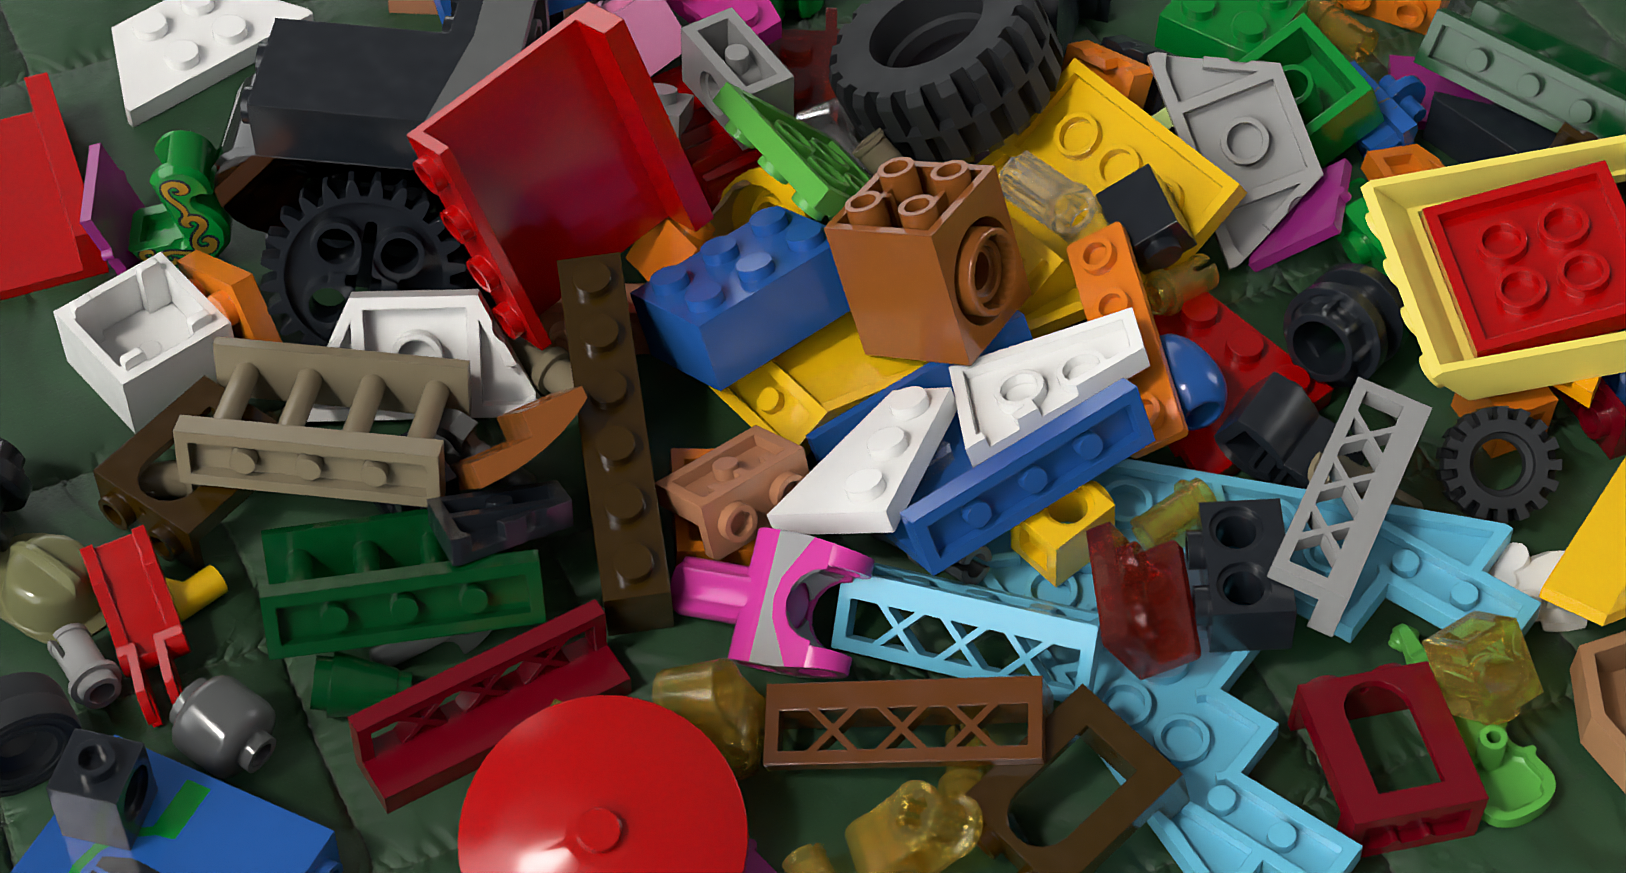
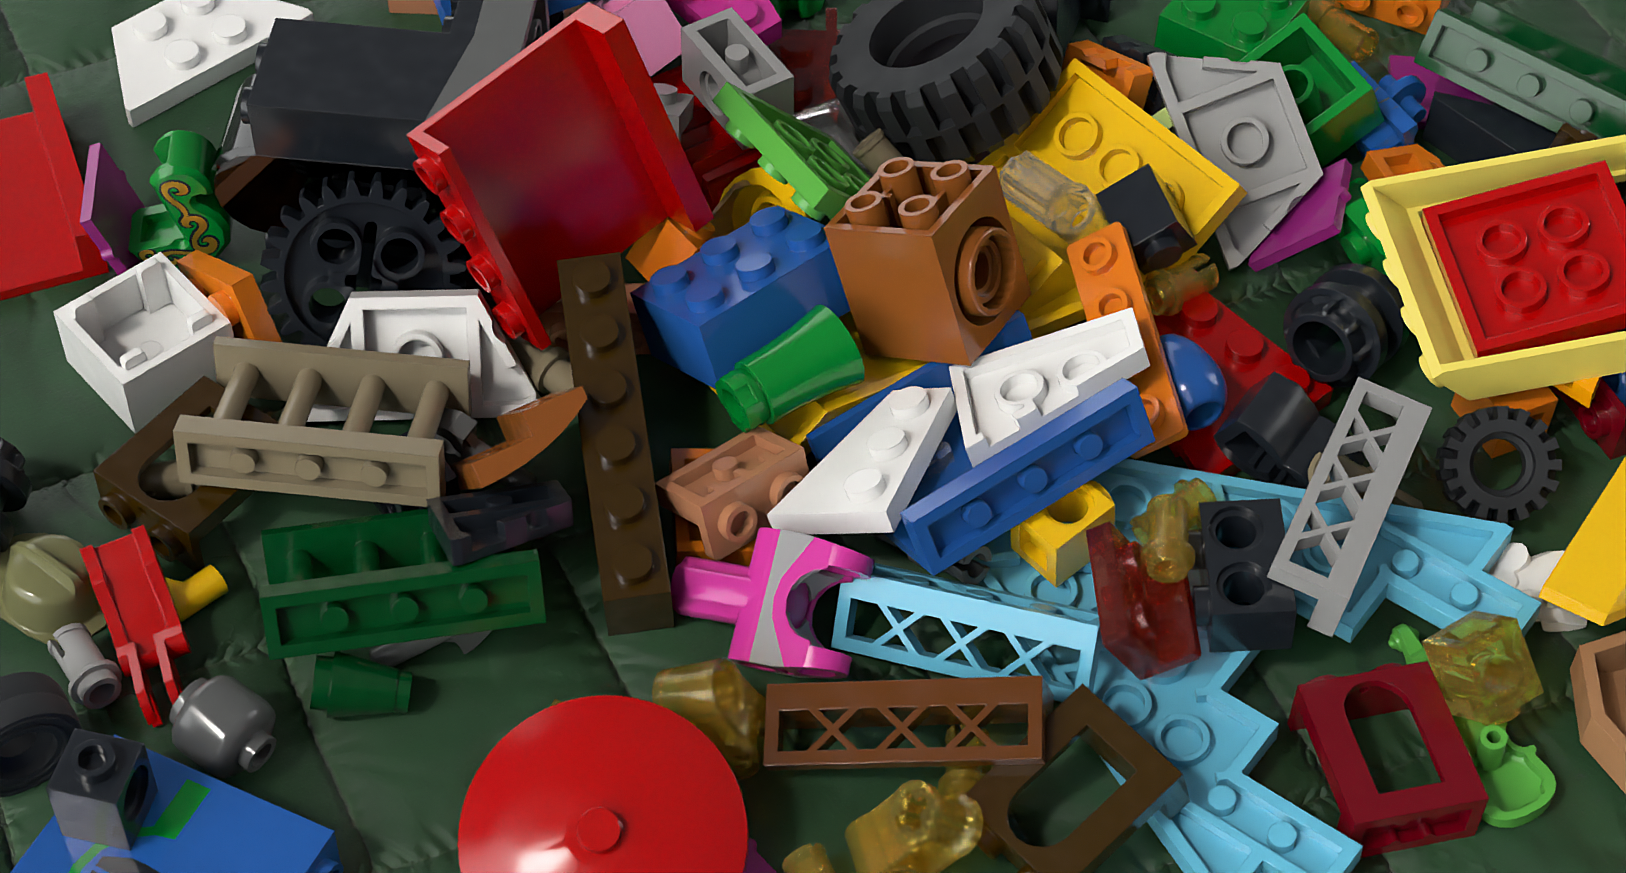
dark red fence [347,599,632,814] -> none
none -> green plant [715,304,865,433]
none -> clear yellow pin [1140,494,1195,583]

